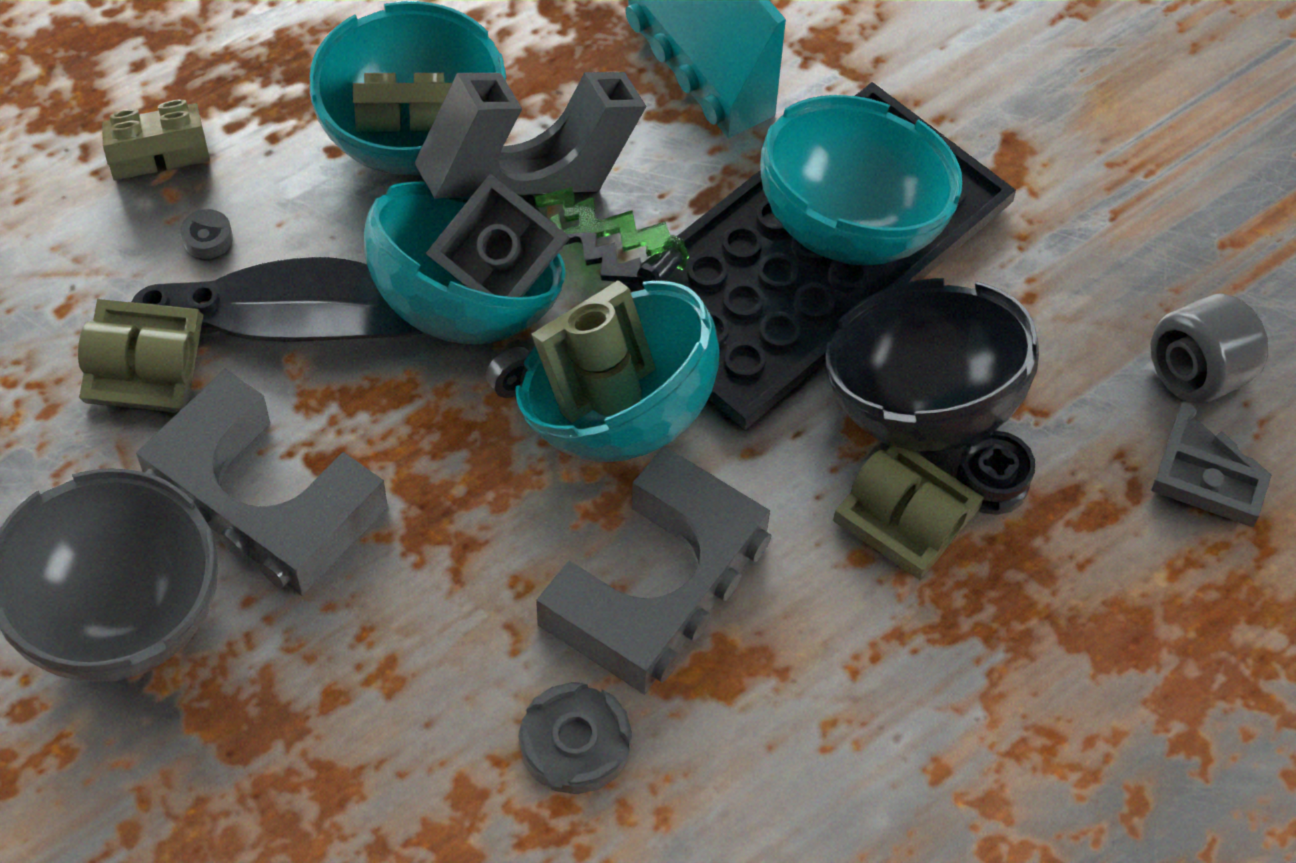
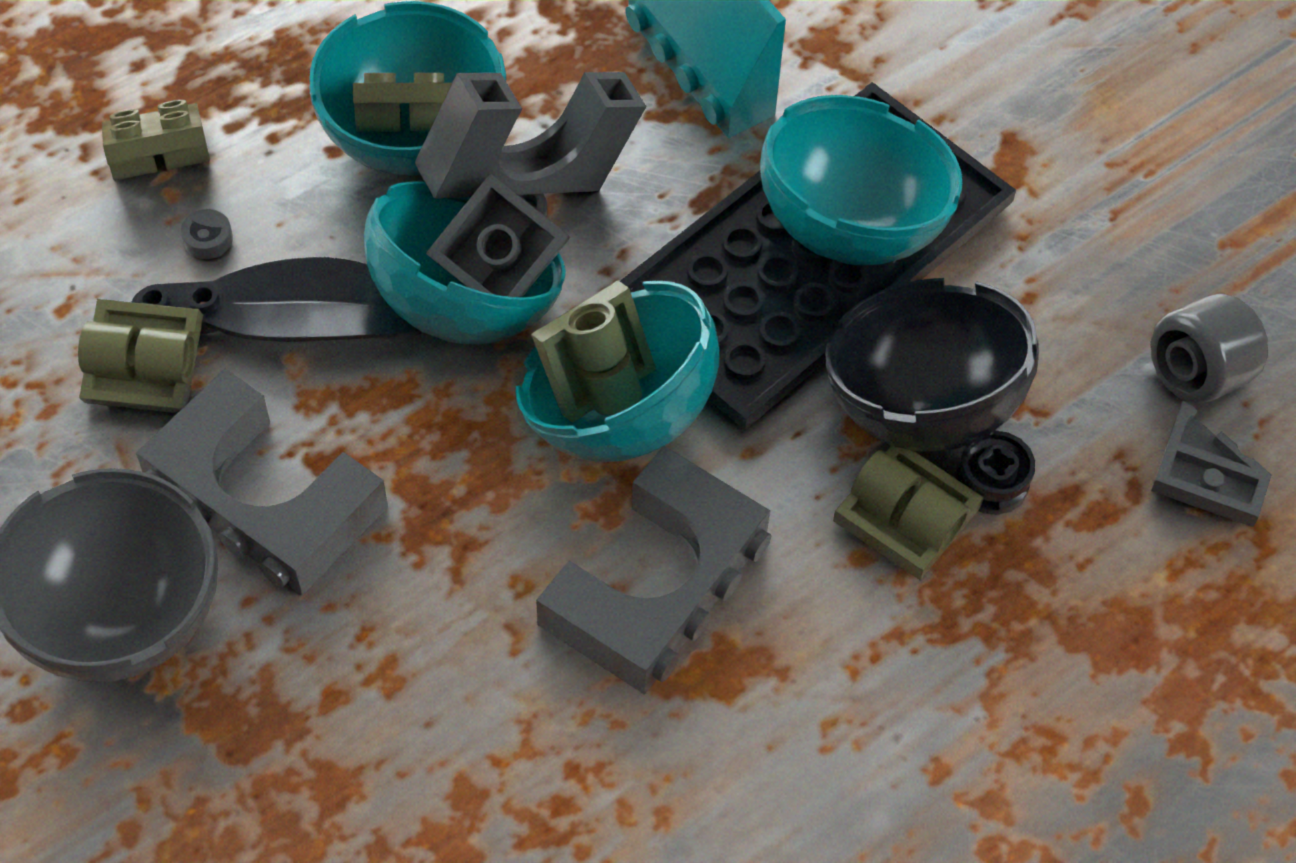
dark grey tile [486,347,530,398] -> none
dark grey tile [518,682,632,794] -> none
piece [533,187,689,290] -> none

